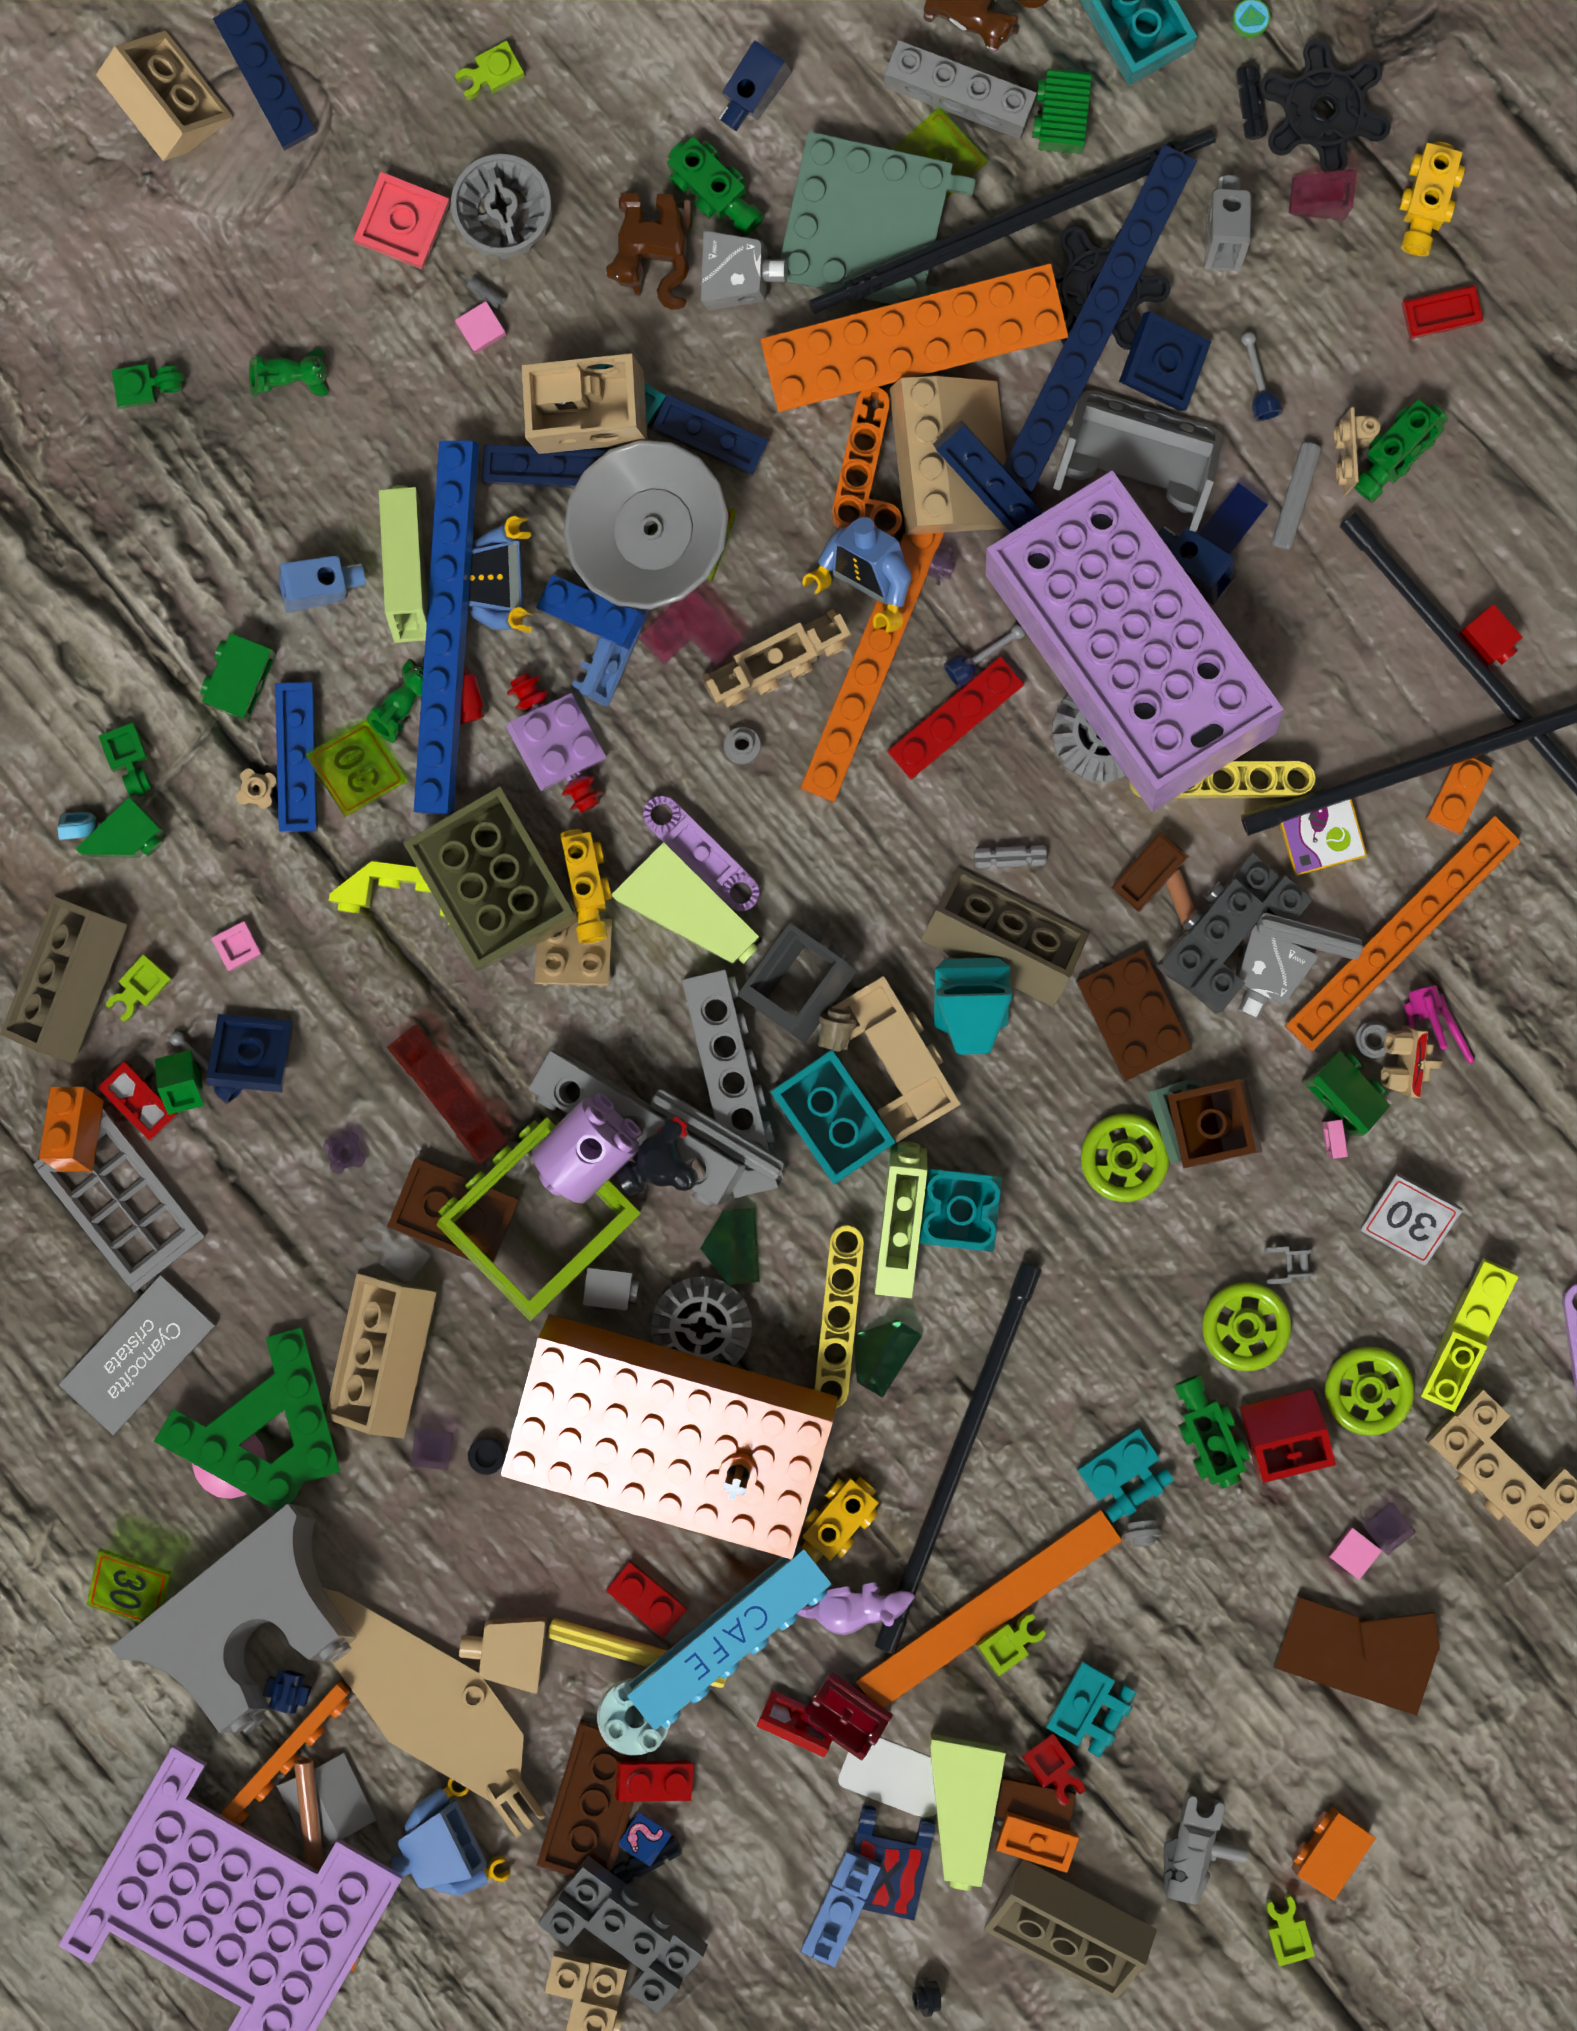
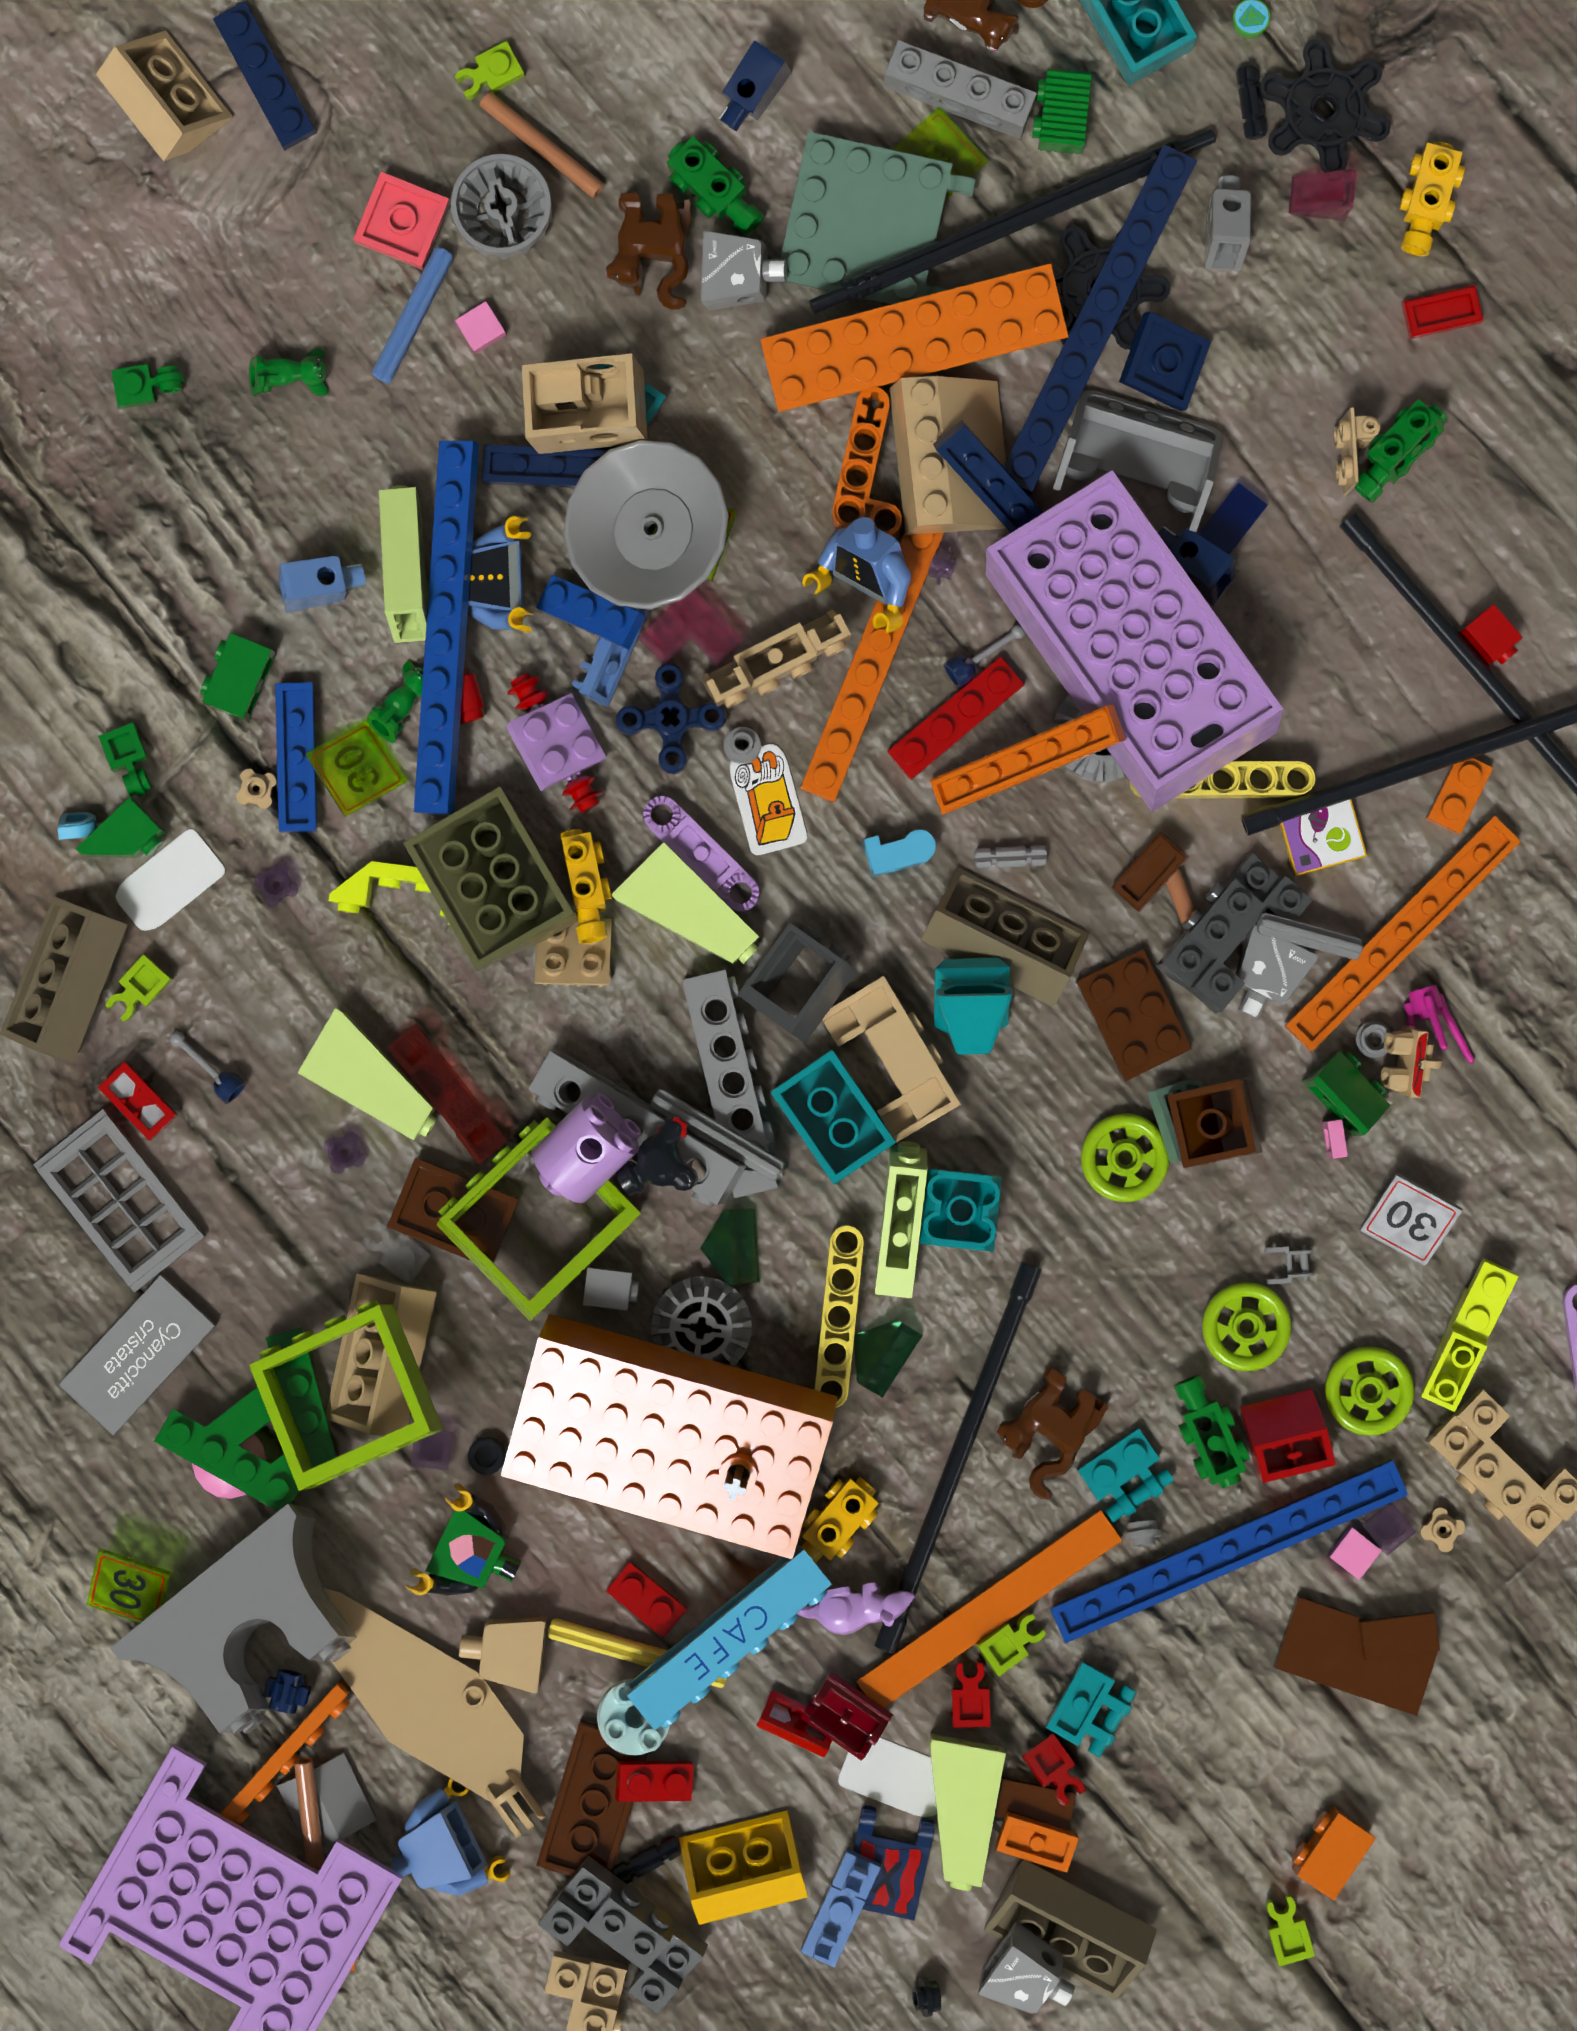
orange brick [39,1087,104,1172] -> none
green brick [155,1050,204,1115] -> none
dark blue plate [206,1014,293,1092] -> none
bright pink tile [211,921,263,972] -> none
light grey piece [460,274,511,311] -> none
blue tile [618,1813,672,1866] -> none
dark blue plate [652,394,769,476] -> none
dark tan hose [818,1008,856,1052] -> none
light grey piece [1163,1792,1248,1904] -> none
hinge [1241,331,1284,421] -> none
light grey axle [1272,442,1321,550] -> none
none -> white sticker [116,829,225,931]
none -> lime window [249,1300,444,1491]
none -> clear purple plate [255,863,298,907]
none -> yellowish green slope [298,1008,437,1140]
none -> medium blue axle [372,247,453,384]
none -> torso [406,1483,521,1596]
none -> nougat piece [479,91,605,199]
none -> dark blue gear [615,663,727,775]
none -> yellow slope [679,1810,808,1925]
none -> sticker [730,744,807,855]
none -> medium azure leg [863,830,936,878]
none -> orange tile [930,704,1126,815]
none -> red plate [951,1661,991,1728]
none -> light grey torso [978,1922,1075,2014]
none -> reddish brown animal [996,1367,1109,1500]
none -> blue plate [1049,1459,1408,1643]
none -> tan plate [1420,1507,1465,1552]

